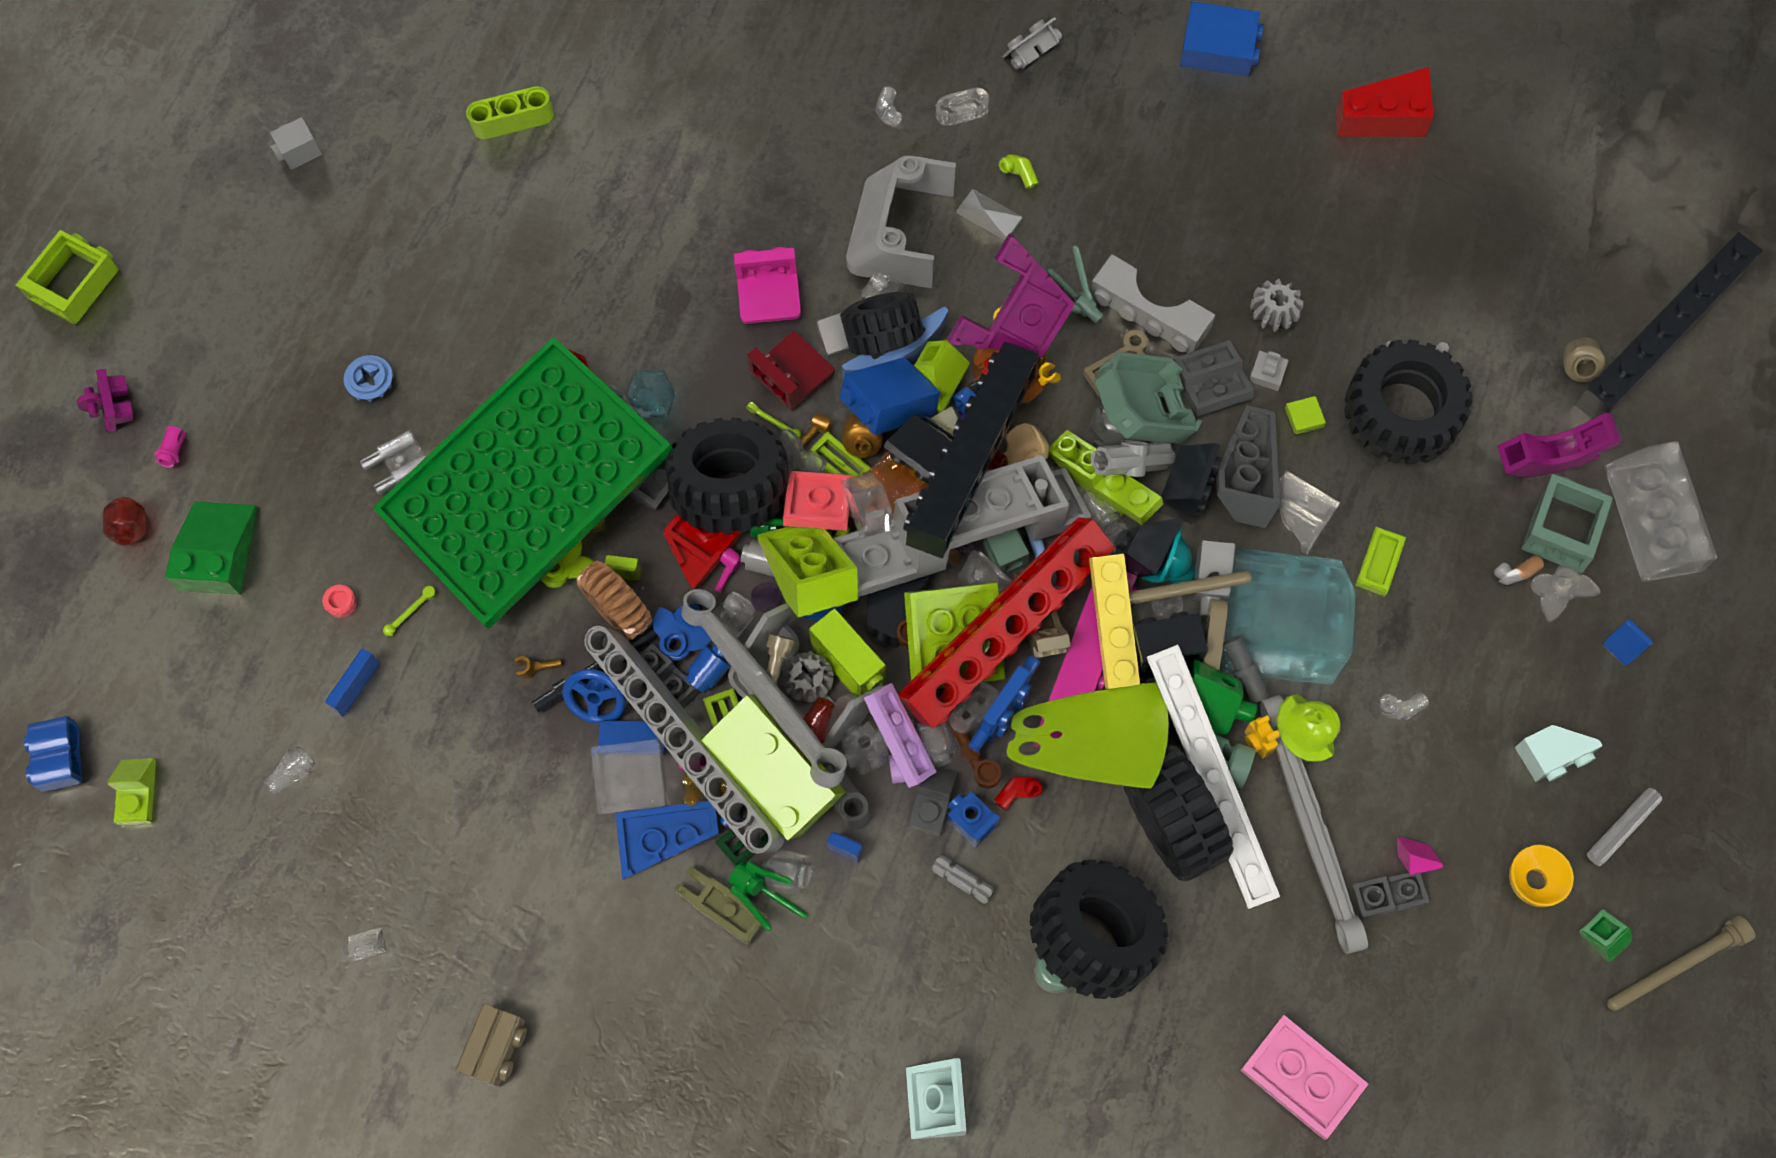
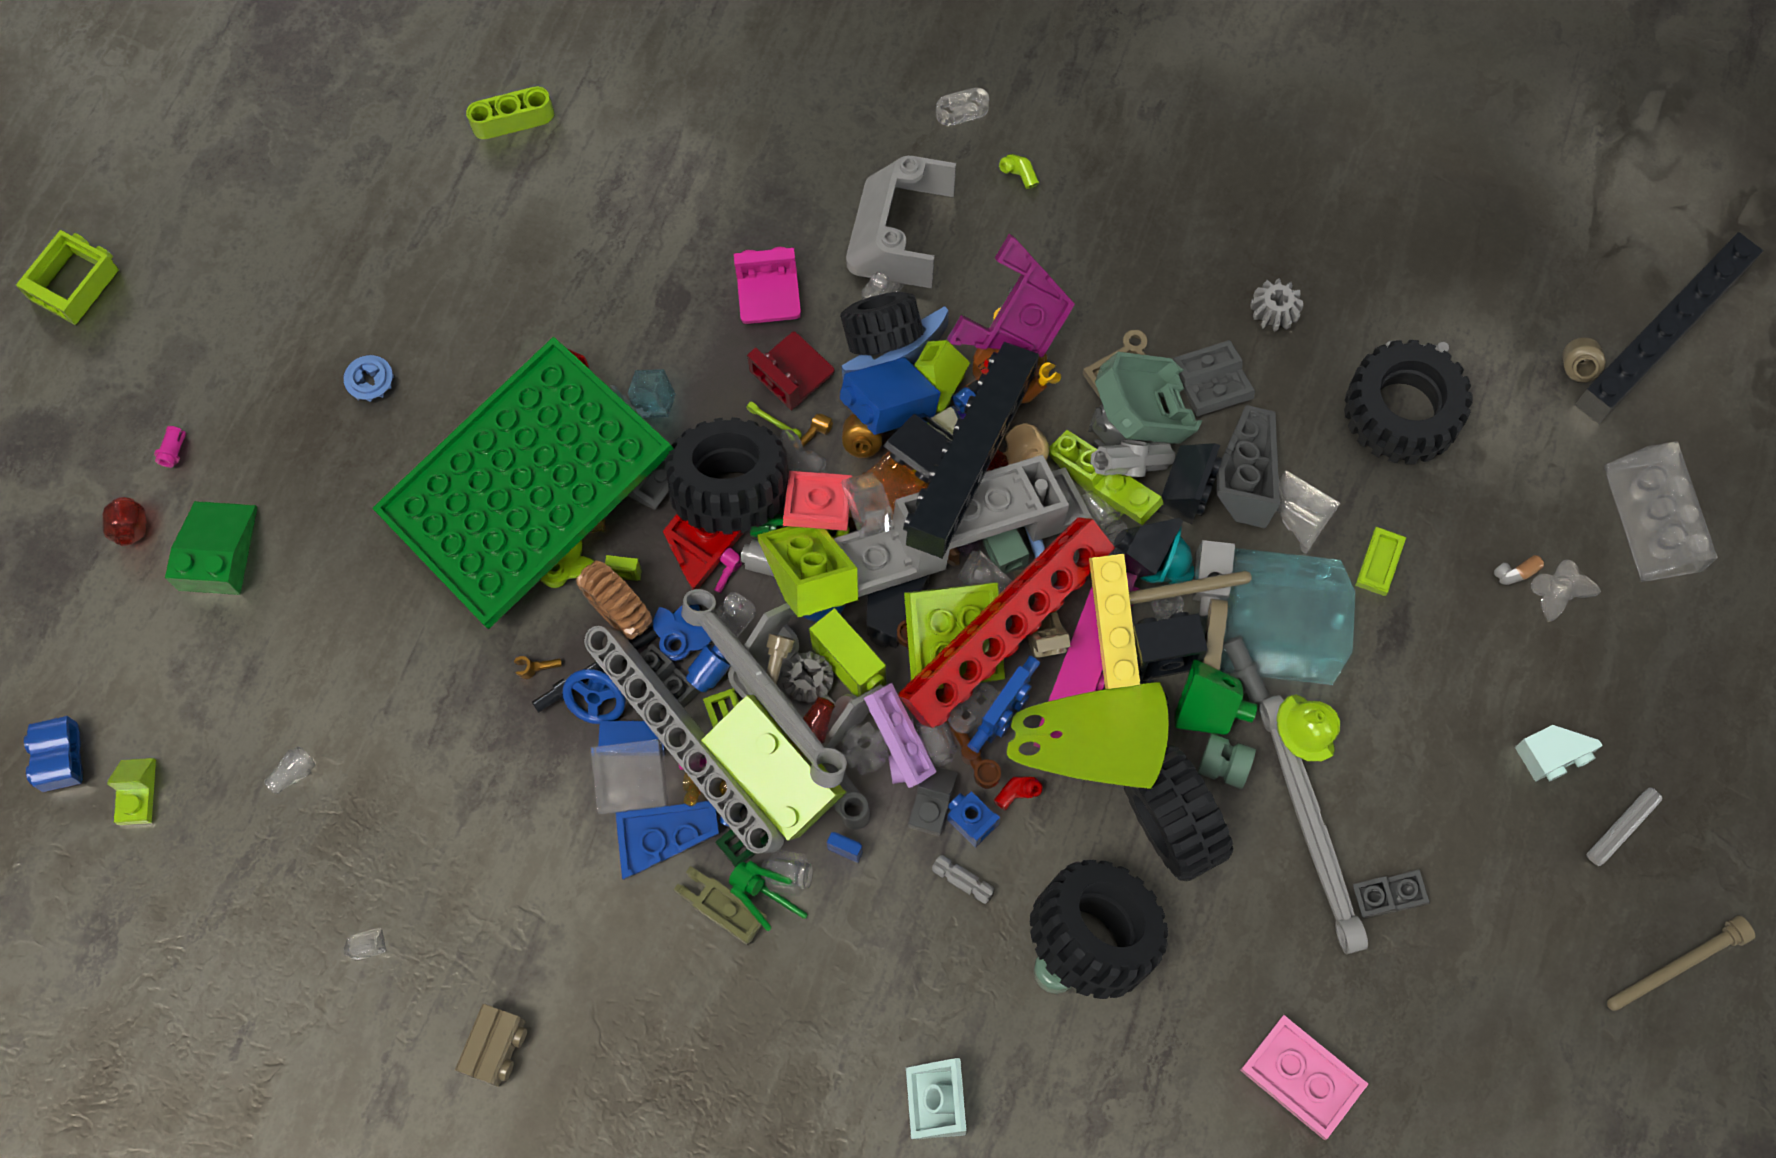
magenta hips [77,369,133,433] -> none
light grey brick [270,117,322,170] -> none
coral tile [322,584,357,618] -> none
blue tile [325,648,380,717] -> none
clear piece [360,430,425,494] -> none
lime hinge [383,586,436,636] -> none
clear purple plate [751,582,783,614] -> none
lime tile [806,431,873,492] -> none
light grey slope [817,313,849,357] -> none
clear arm [875,86,902,127] -> none
light grey slope [957,189,1023,240] -> none
light grey hinge [1002,17,1062,69] -> none
sand green plant [1048,246,1103,323] -> none
light grey arch [1090,254,1216,353] -> none
white tile [1146,645,1280,909] -> none
blue brick [1180,1,1264,77] -> none
yellow plate [1245,715,1280,759] -> none
light grey tile [1249,350,1289,391] -> none
lime tile [1285,396,1326,435] -> none
red wedge [1336,67,1434,137] -> none
clear arm [1379,692,1429,721] -> none
dark pink slope [1397,837,1443,875] -> none
magenta arch [1497,413,1622,477] -> none
yellow piece [1509,845,1574,907] -> none
sand green window [1521,474,1613,573] -> none
green slope [1580,909,1632,962] -> none
blue slope [1603,619,1653,666] -> none

